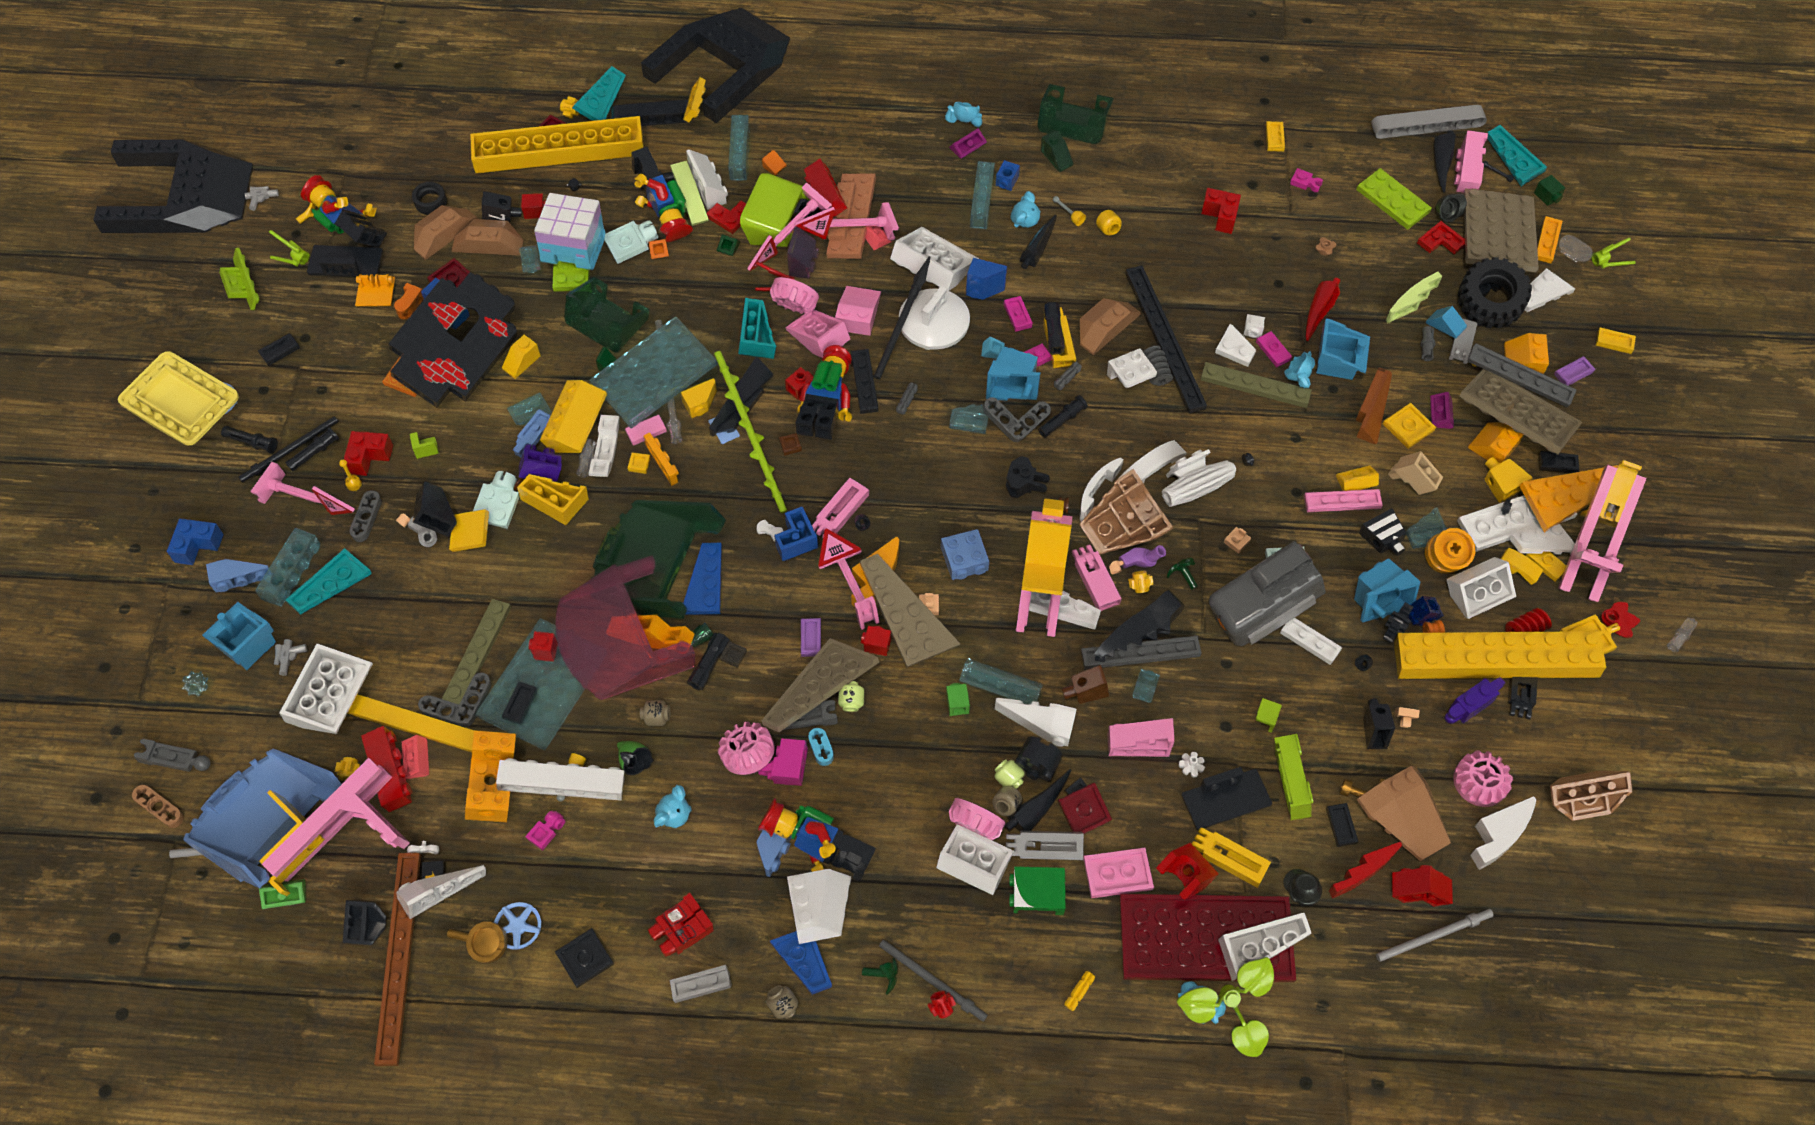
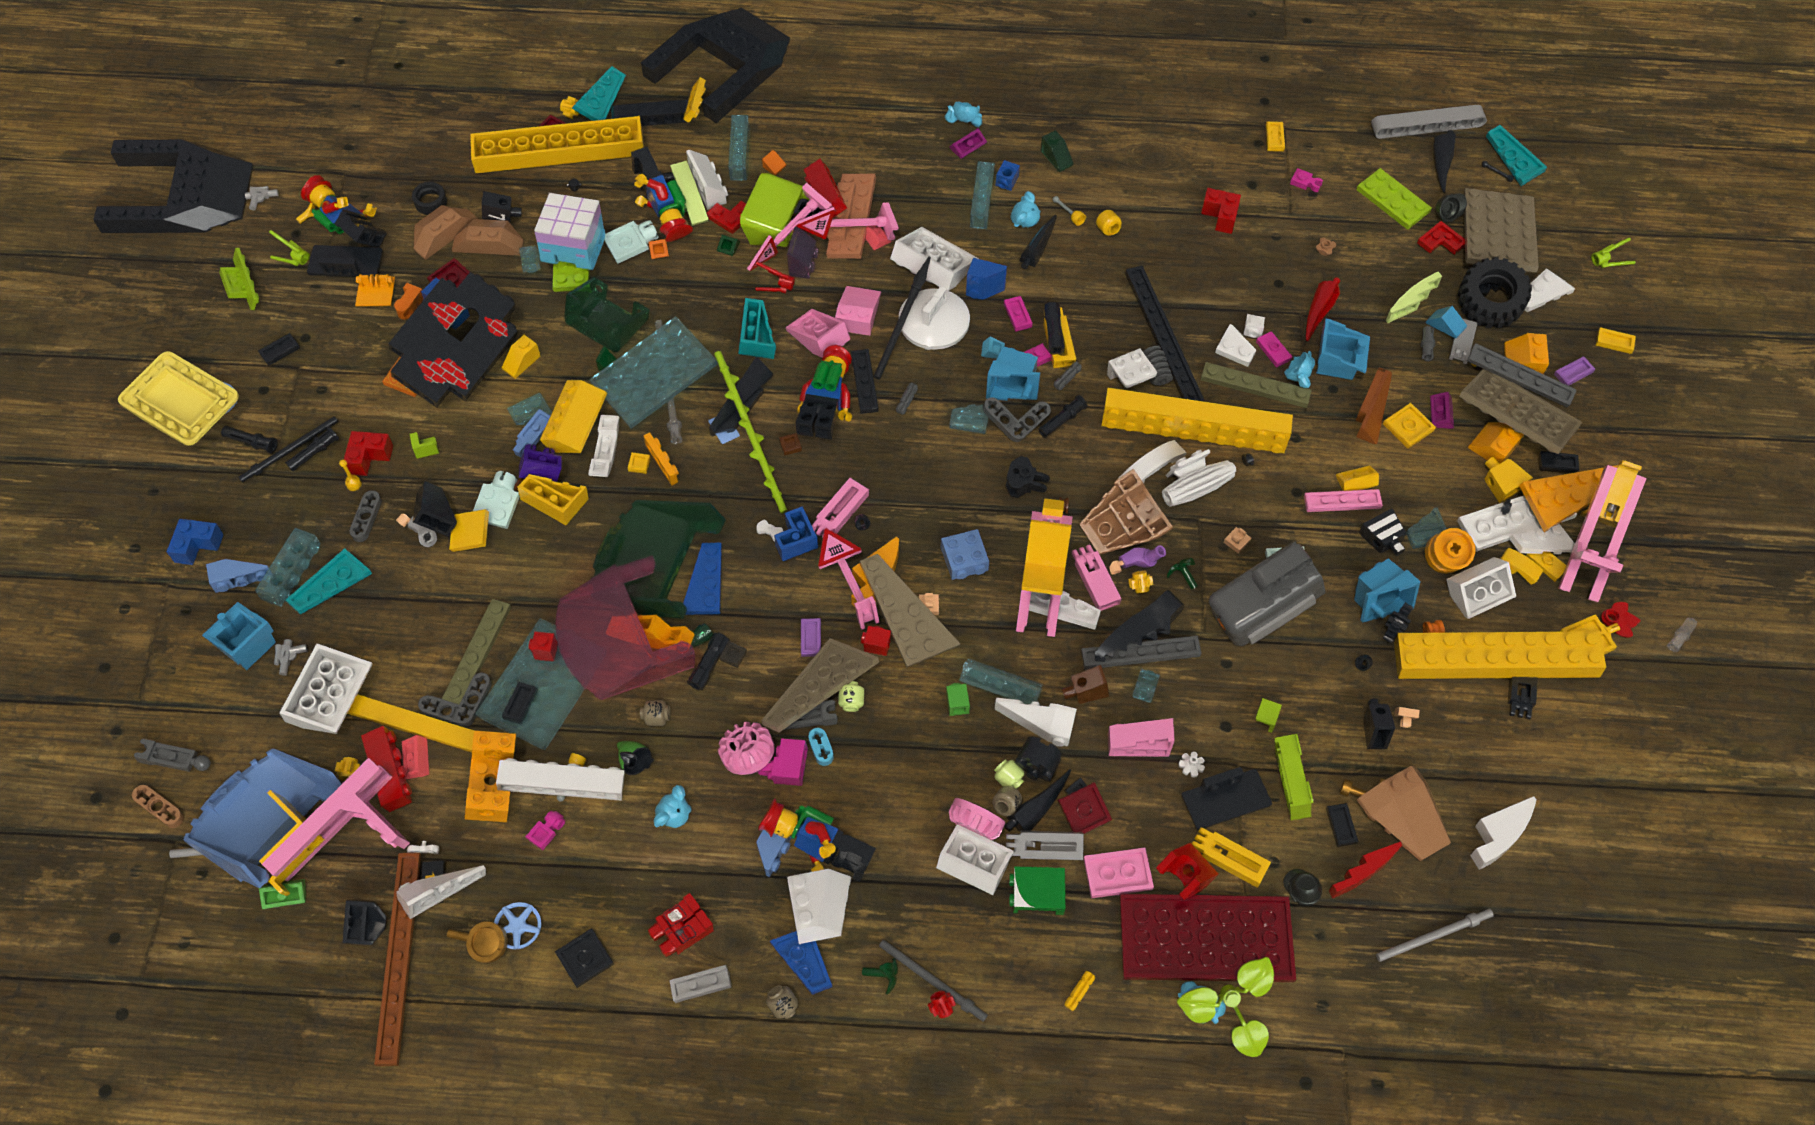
clear light blue gear [182,671,208,696] -> none
bright pink piece [251,462,355,515] -> none
red brick [521,193,546,219] -> none
clear pin [576,439,597,477] -> none
bright pink tile [625,415,667,446] -> none
yellow slope [681,378,717,418] -> none
bright pink gear [770,277,819,314] -> none
red brick [785,367,813,401] -> none
clear green windscreen [1037,84,1114,144] -> none
medium nougat wedge [1080,298,1141,356] -> none
white slope [1080,458,1124,522] -> none
white wedge [1218,913,1312,981] -> none
white plate [1280,618,1342,665] -> none
tan hinge [1388,451,1443,495] -> none
red brick [1392,865,1453,907] -> none
clear blue brick [1409,596,1444,625] -> none
dark purple hinge [1445,677,1505,724] -> none
bright pink gear [1453,750,1513,807] -> none
bright pink wedge [1454,130,1488,193] -> none
red piece [1505,608,1552,632] -> none
dark green brick [1534,175,1565,206] -> none
light orange plate [1537,216,1563,264] -> none
medium nougat wedge [1550,771,1632,821] -> none
clear bracket [1559,235,1593,263] -> none
none -> yellow brick [1101,388,1293,453]

